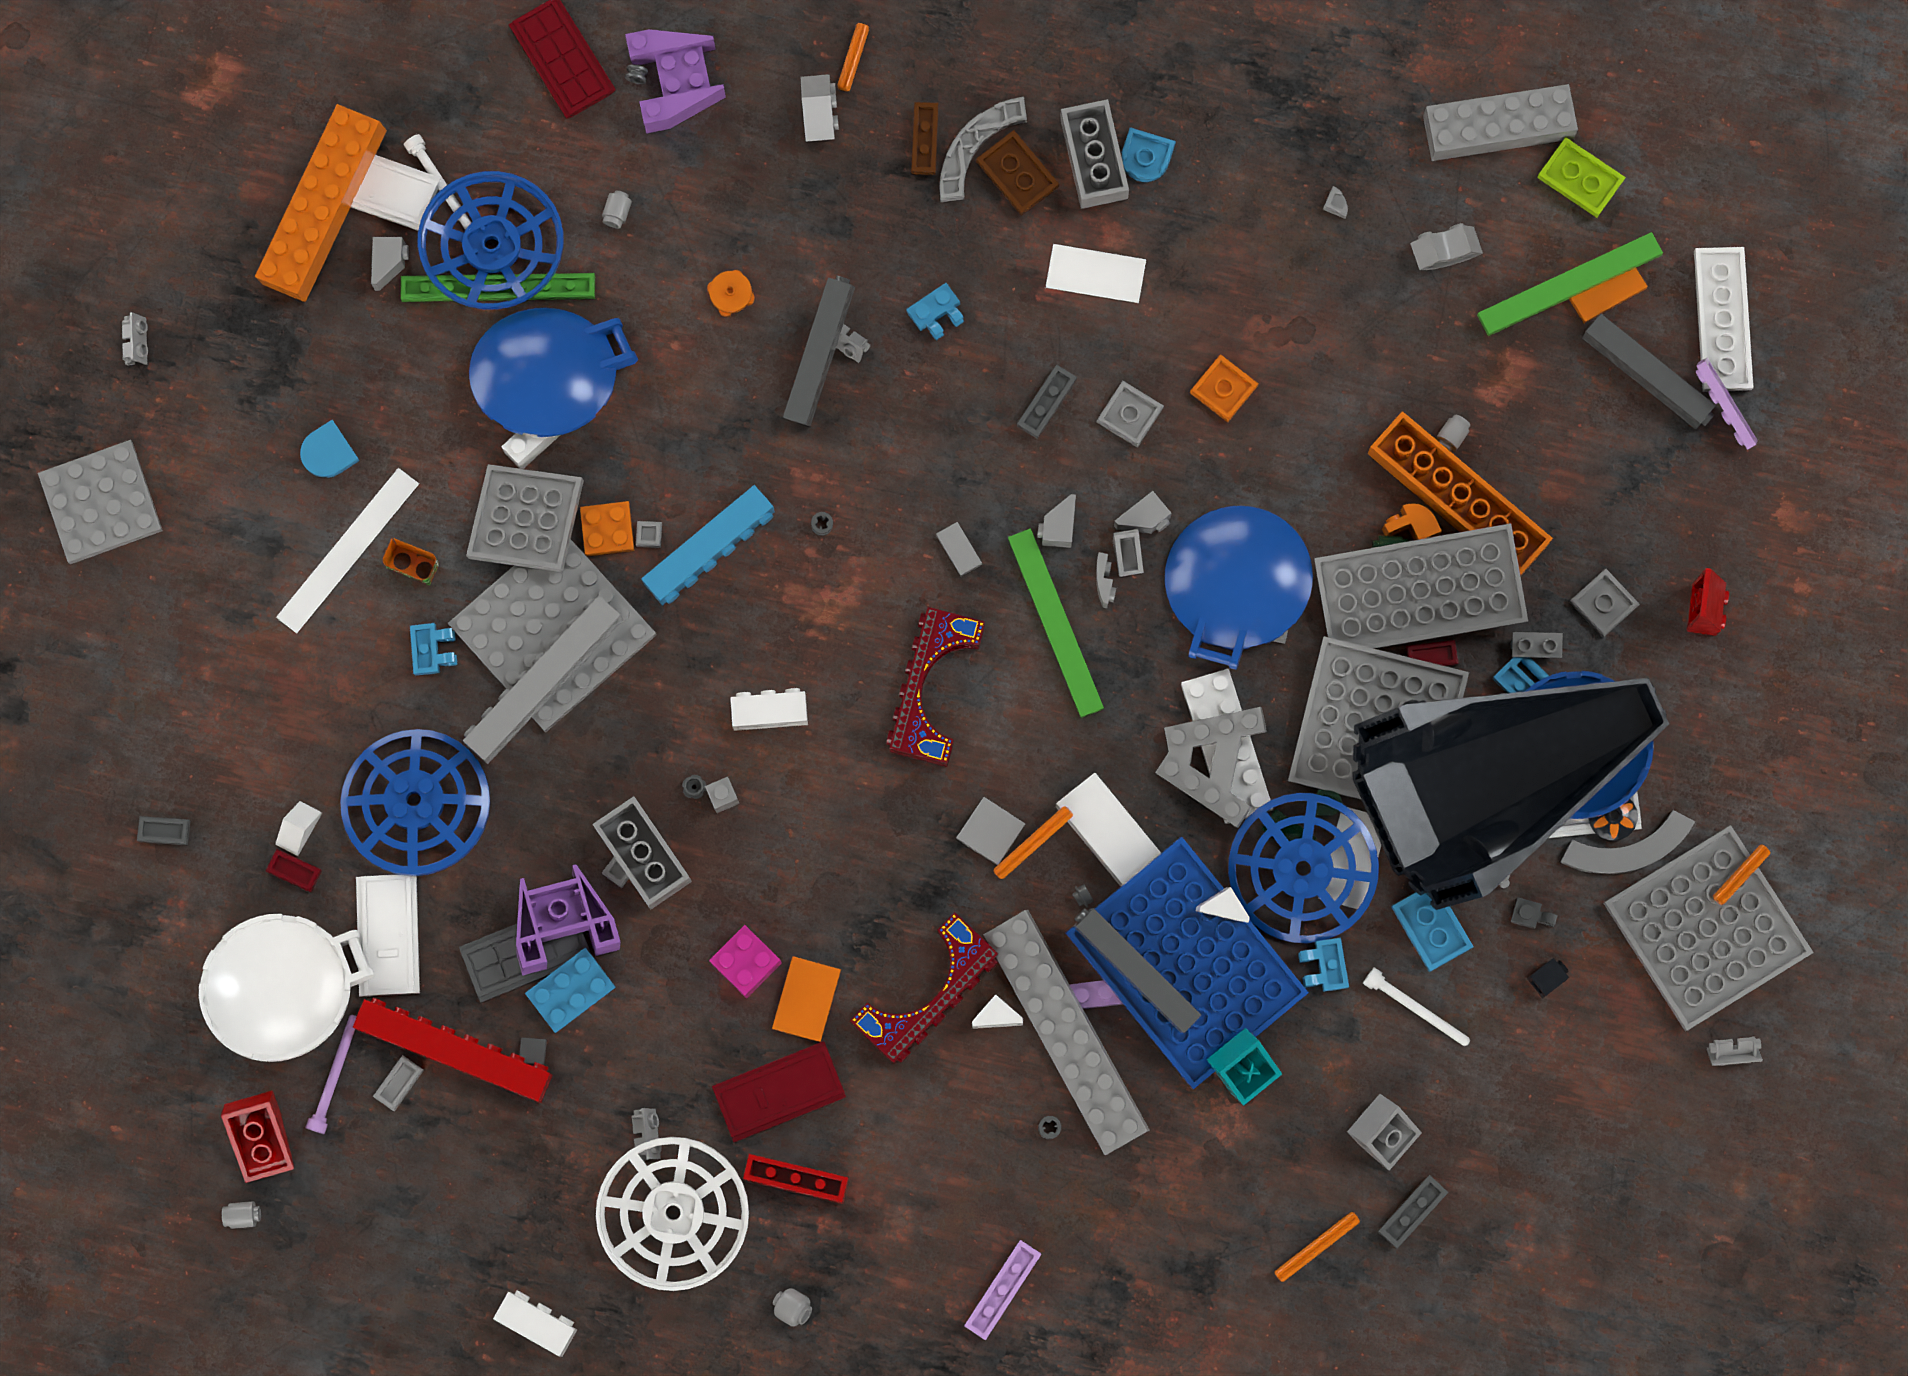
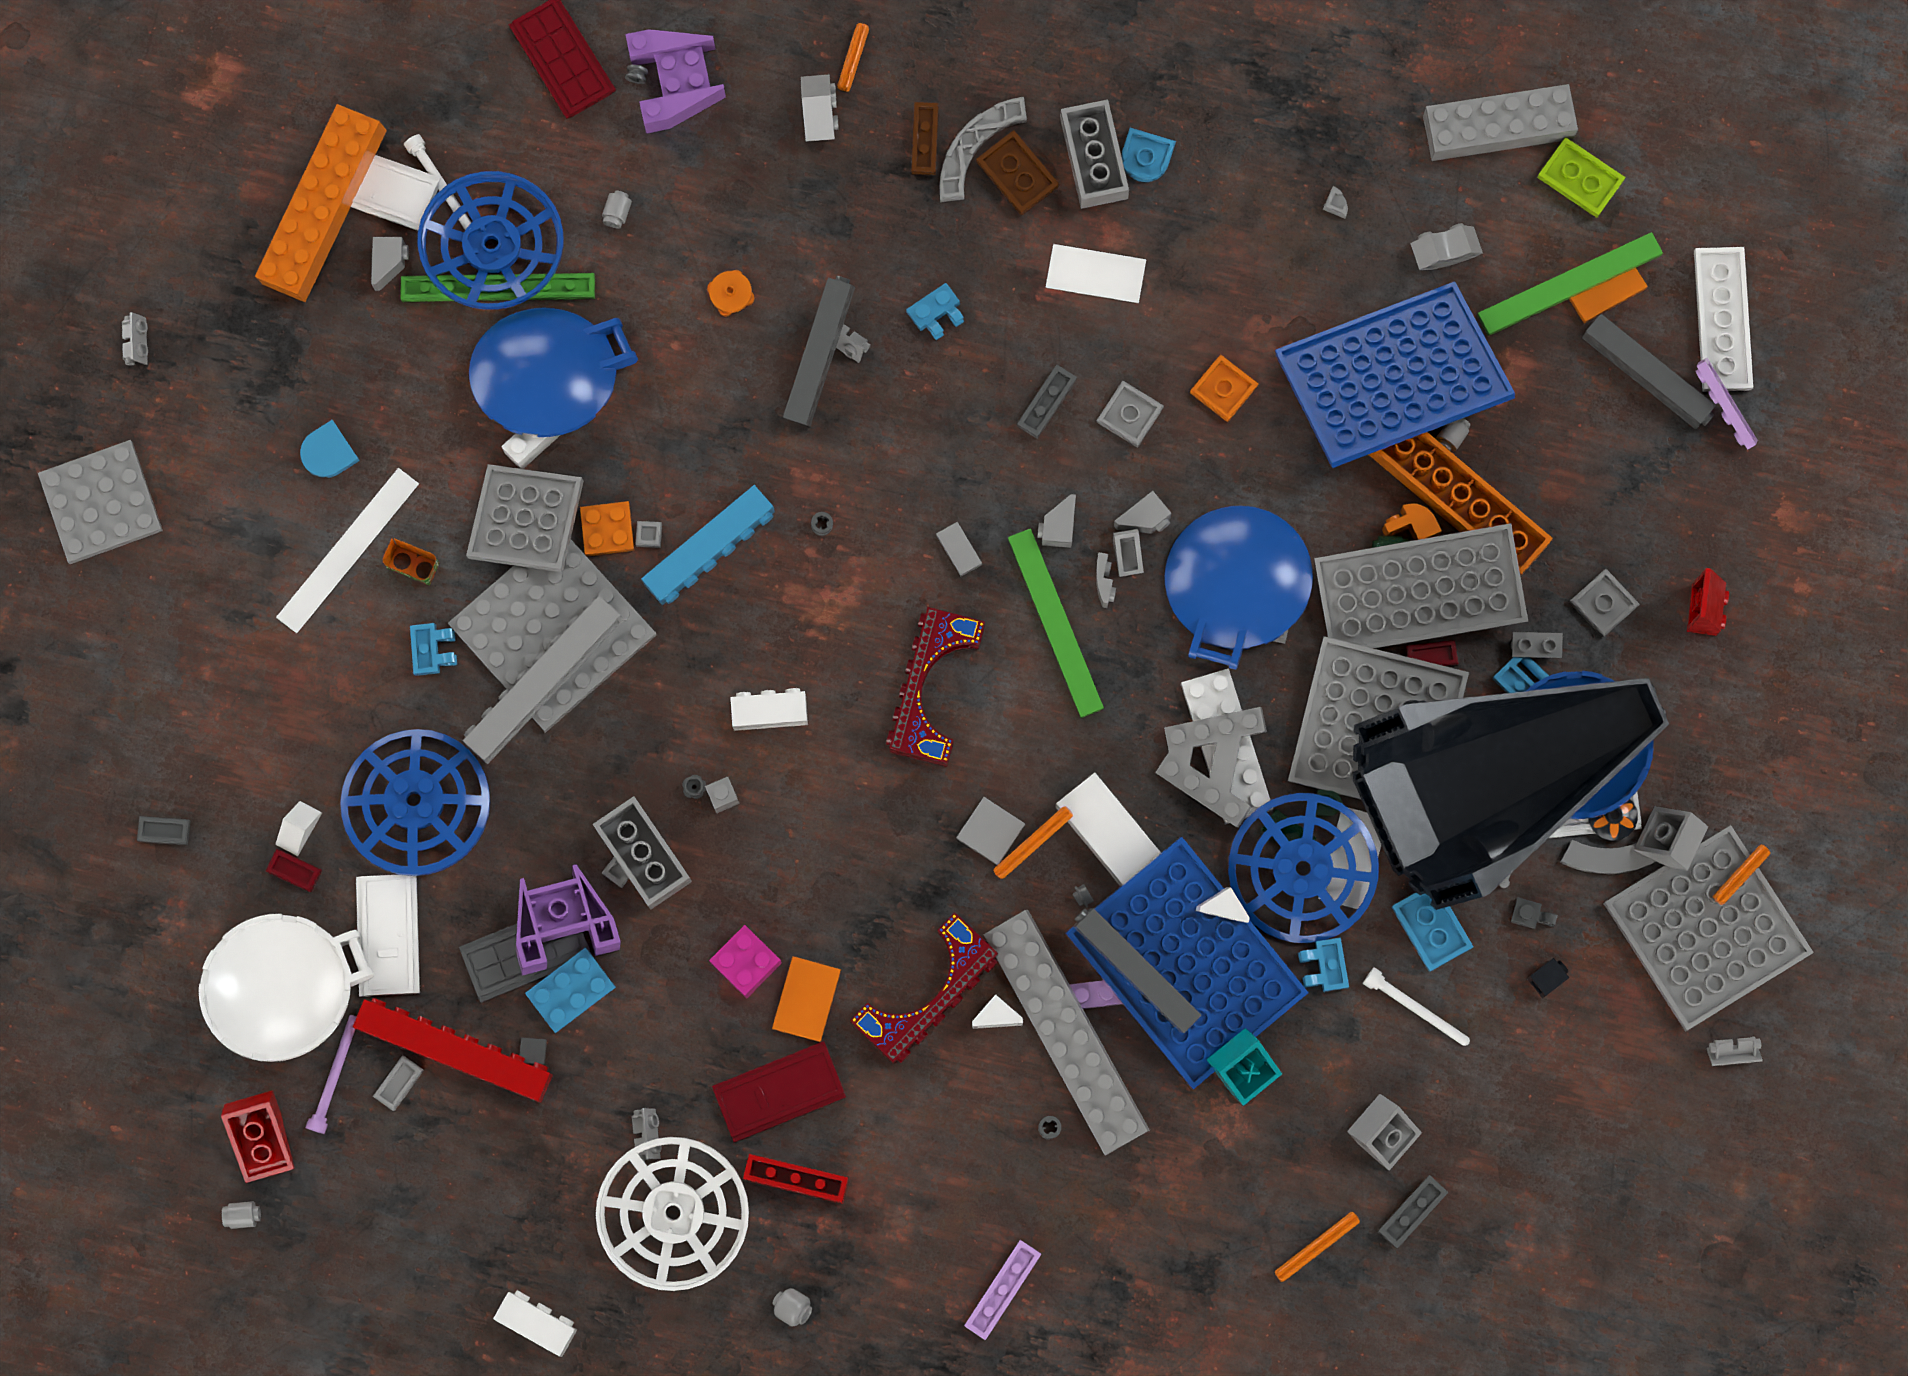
none -> blue plate [1275,281,1515,468]
none -> light grey slope [1634,806,1708,870]

